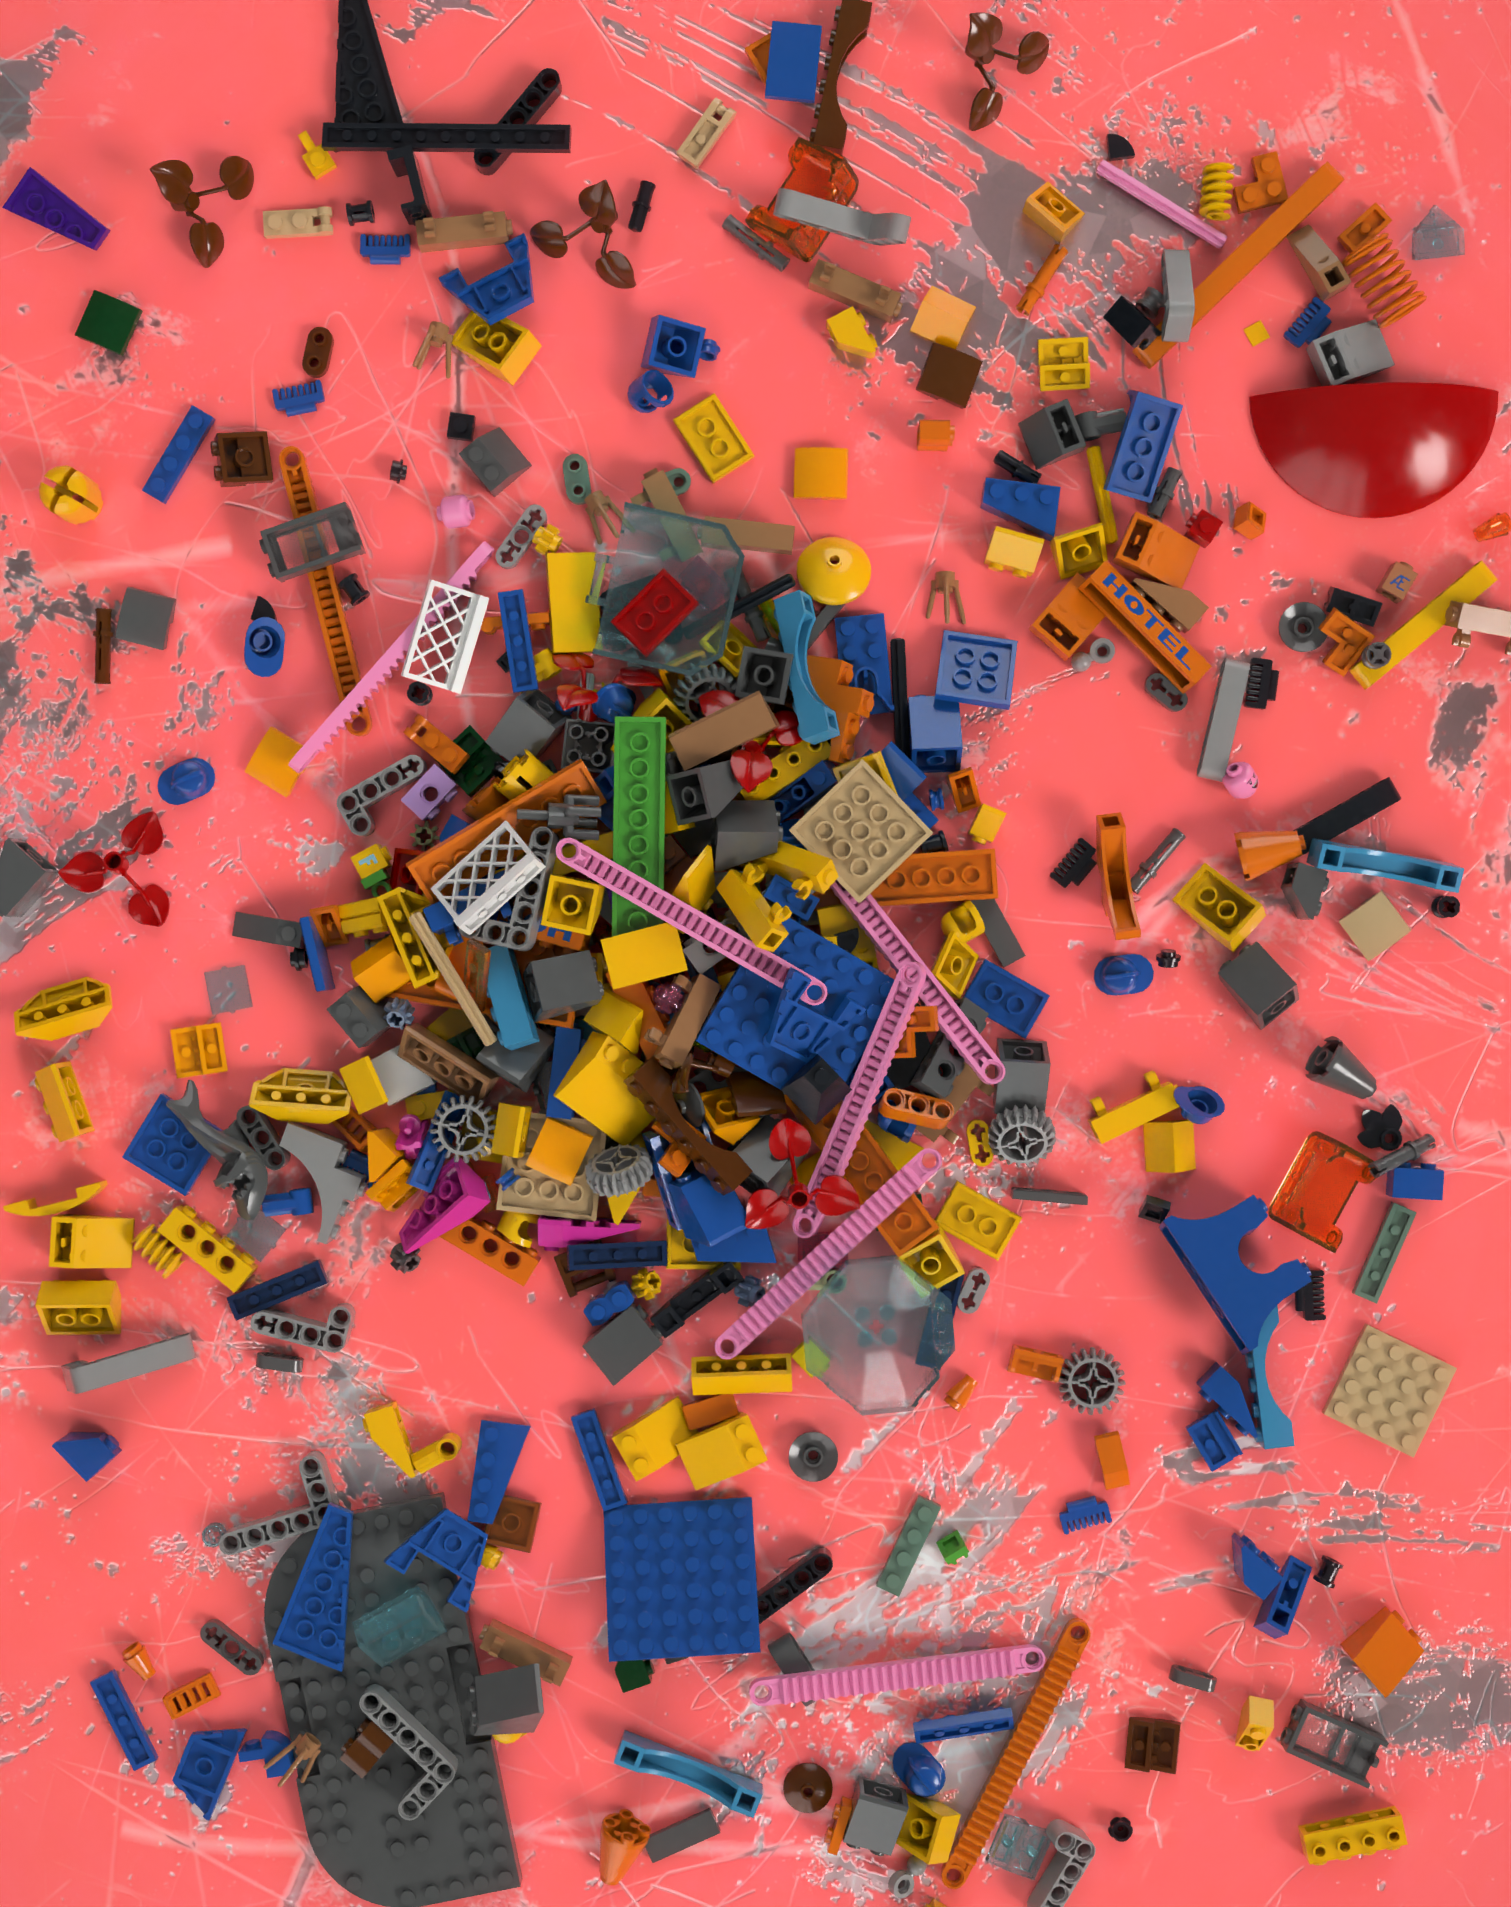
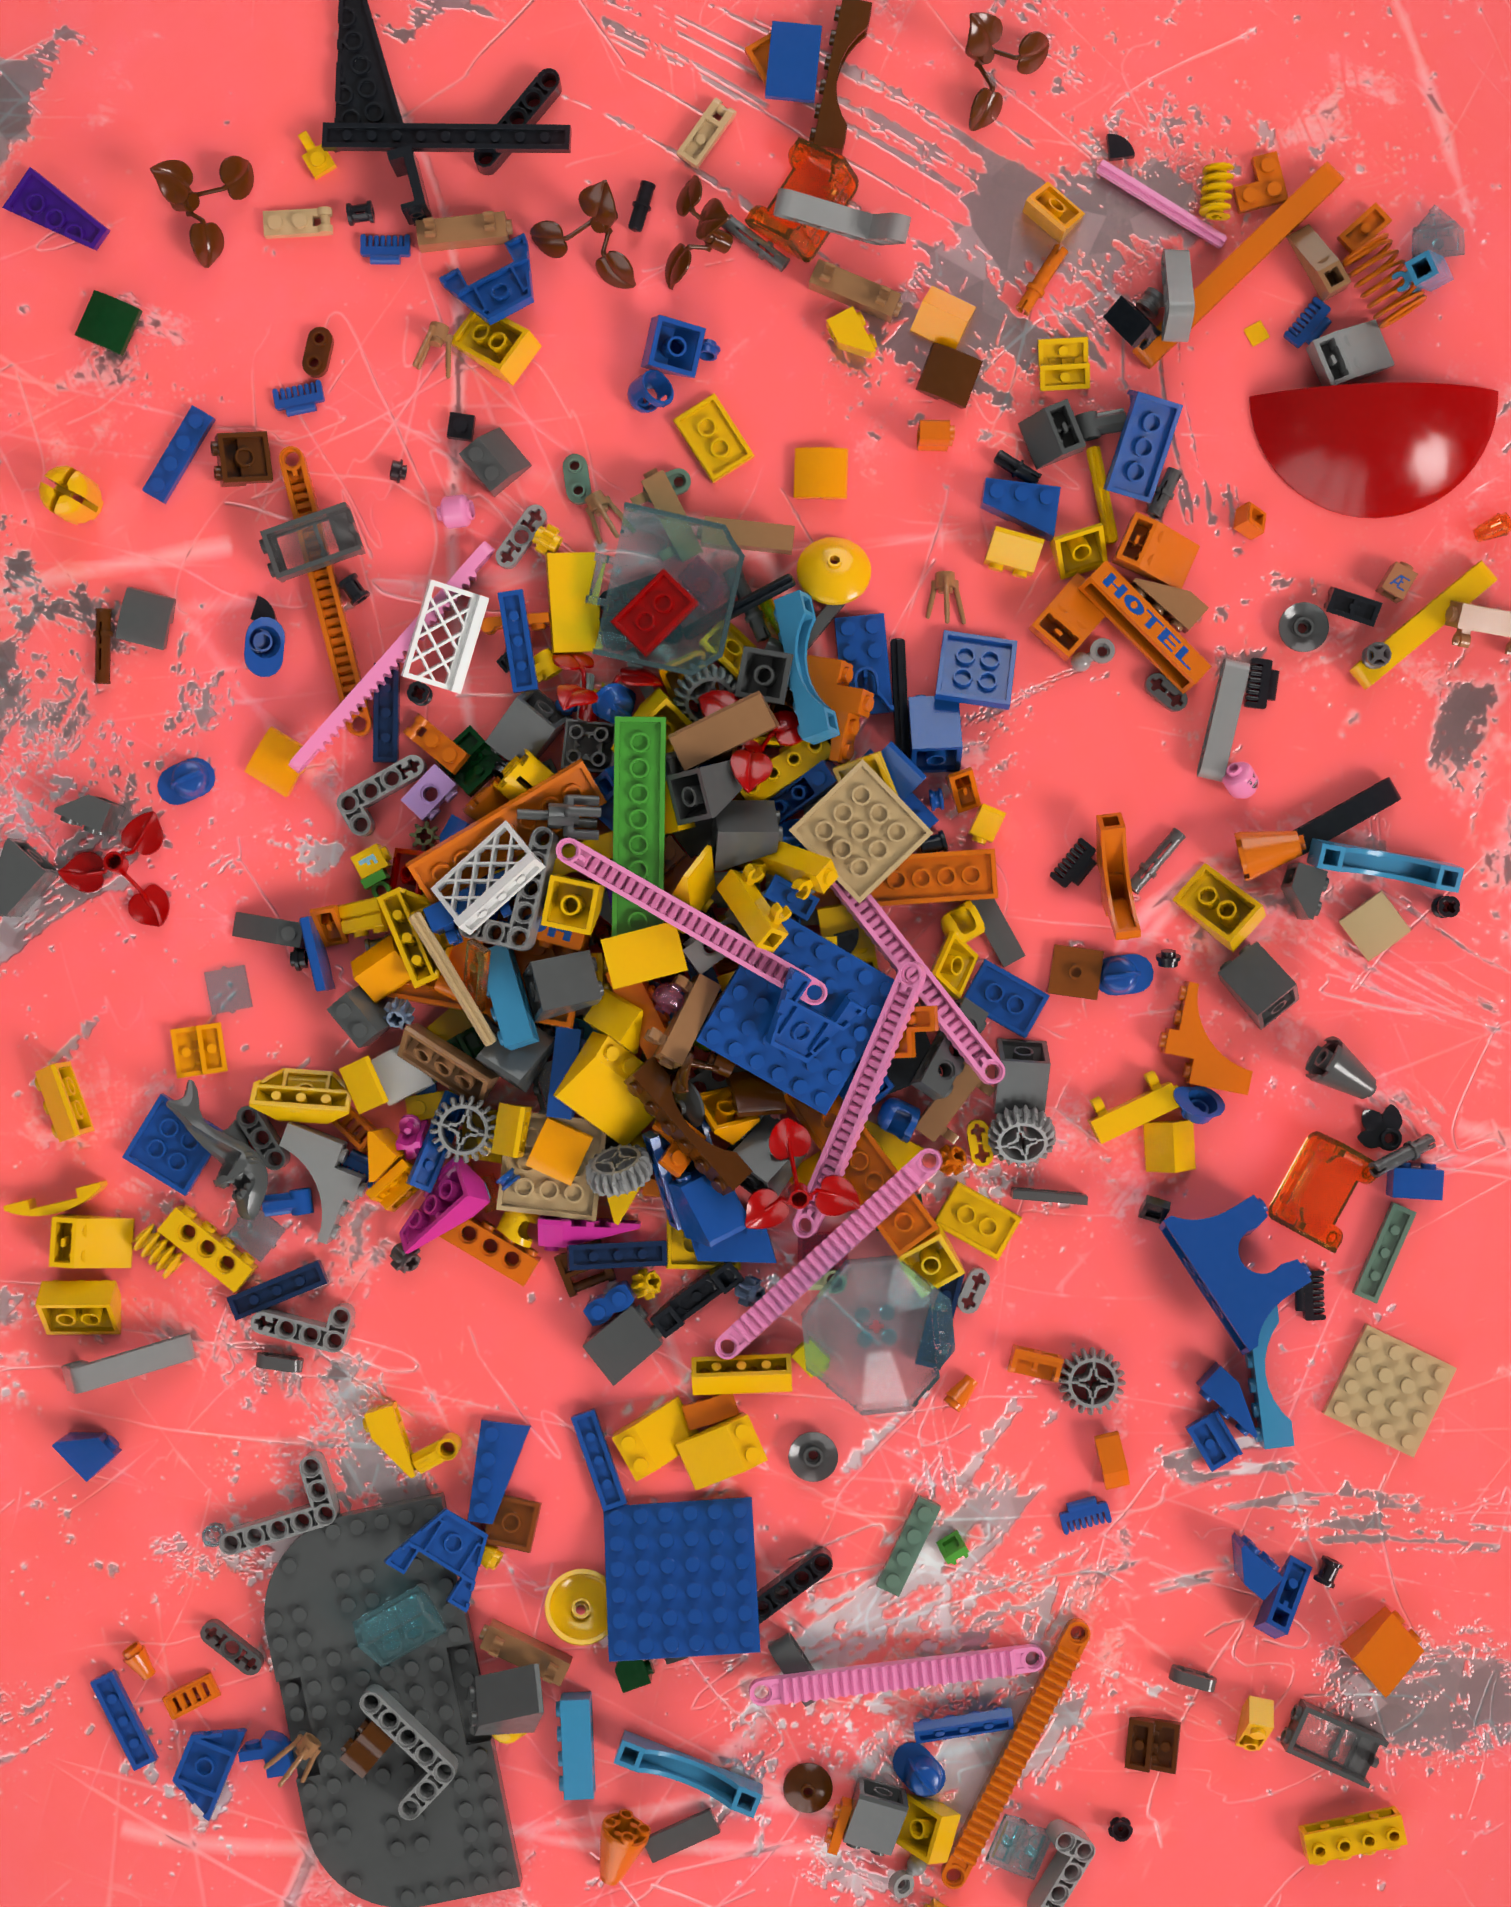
yellow wedge [14,977,113,1041] -> none
blue wing [272,1502,354,1672] -> none
black slope [780,1054,852,1125] -> none
orange beam [878,1088,954,1130] -> none
red brick [1184,509,1223,548] -> none
orange plate [1318,608,1375,677] -> none
none -> dark grey slope [54,794,126,837]
none -> dark blue plate [373,663,400,763]
none -> yellow dish [544,1569,608,1646]
none -> dark azure brick [556,1691,596,1800]
none -> reddish brown plant [665,175,733,290]
none -> orange gear [939,1144,967,1176]
none -> dark orange plate [1047,944,1104,1000]
none -> orange arch [1158,981,1253,1095]
none -> dark azure brick [1392,250,1454,293]

